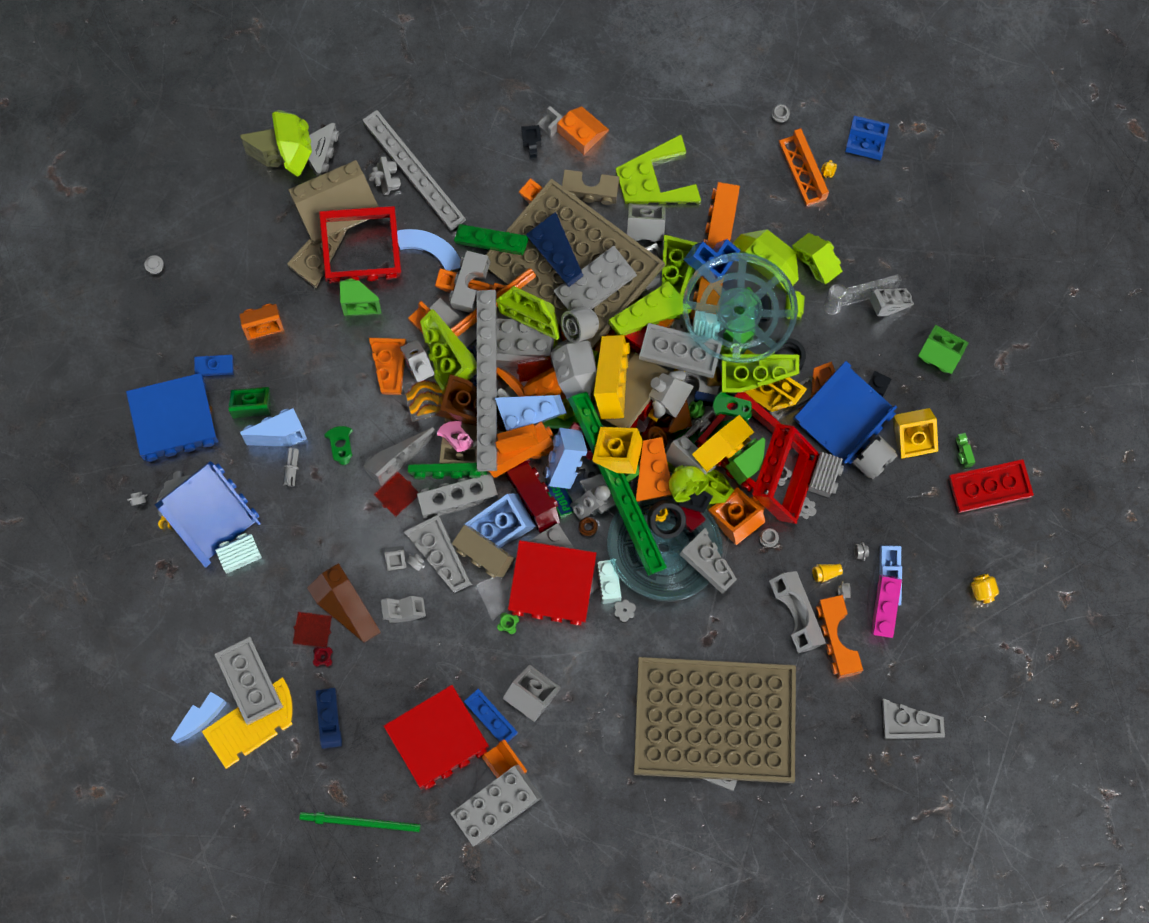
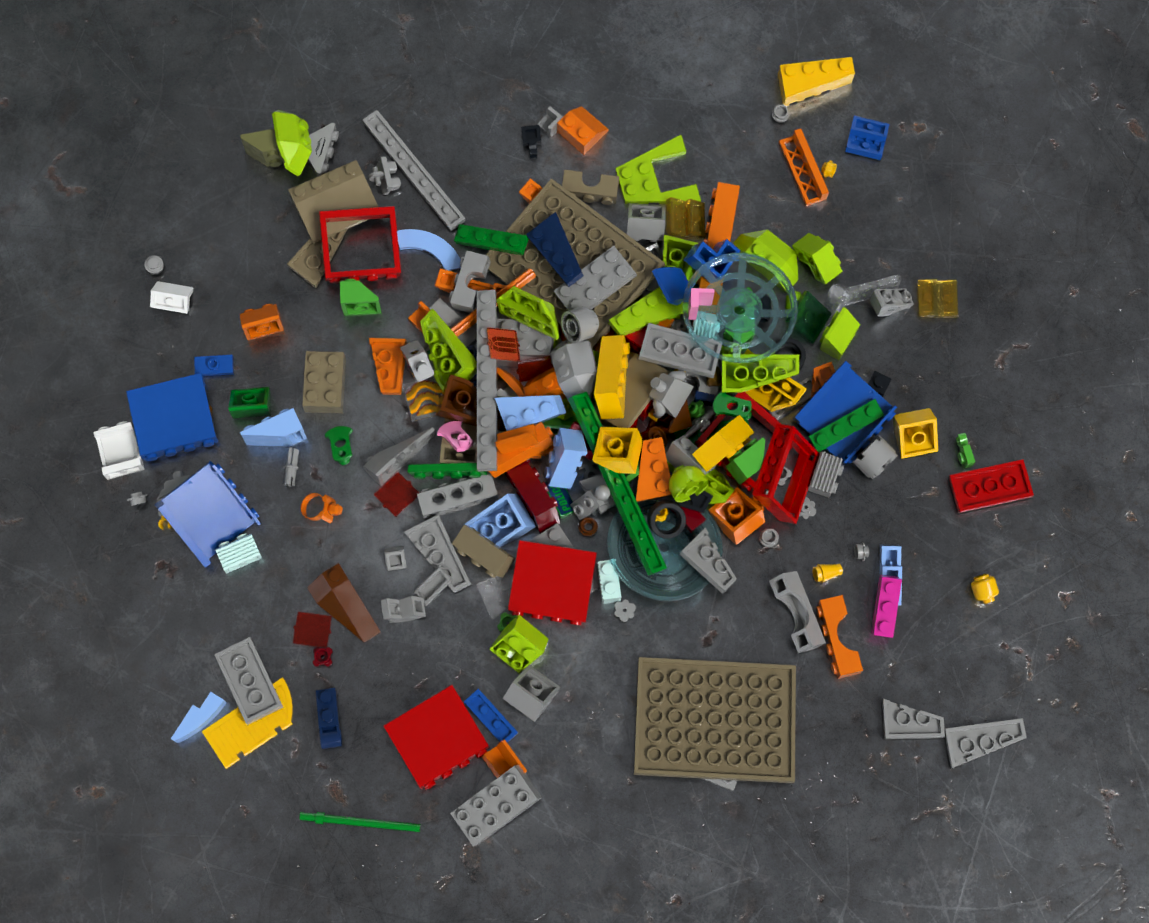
light grey plate [407,553,425,571] -> none
light grey plate [838,581,851,600] -> none
bright green slope [918,325,969,374] -> none
none -> white panel [93,421,145,480]
none -> white panel [150,281,193,314]
none -> orange piece [301,493,343,524]
none -> dark tan brick [302,351,346,413]
none -> light grey tile [414,565,453,606]
none -> clear red piece [487,328,520,361]
none -> lime slope [489,615,549,673]
none -> blue slope [652,267,691,305]
none -> clear yellow slope [666,197,705,239]
none -> bright pink panel [688,288,714,320]
none -> yellow wedge [778,57,855,106]
none -> clear green tile [785,291,832,344]
none -> green plate [808,399,884,453]
none -> lime slope [819,307,860,361]
none -> clear yellow slope [918,279,959,318]
none -> light grey wing [944,718,1027,769]

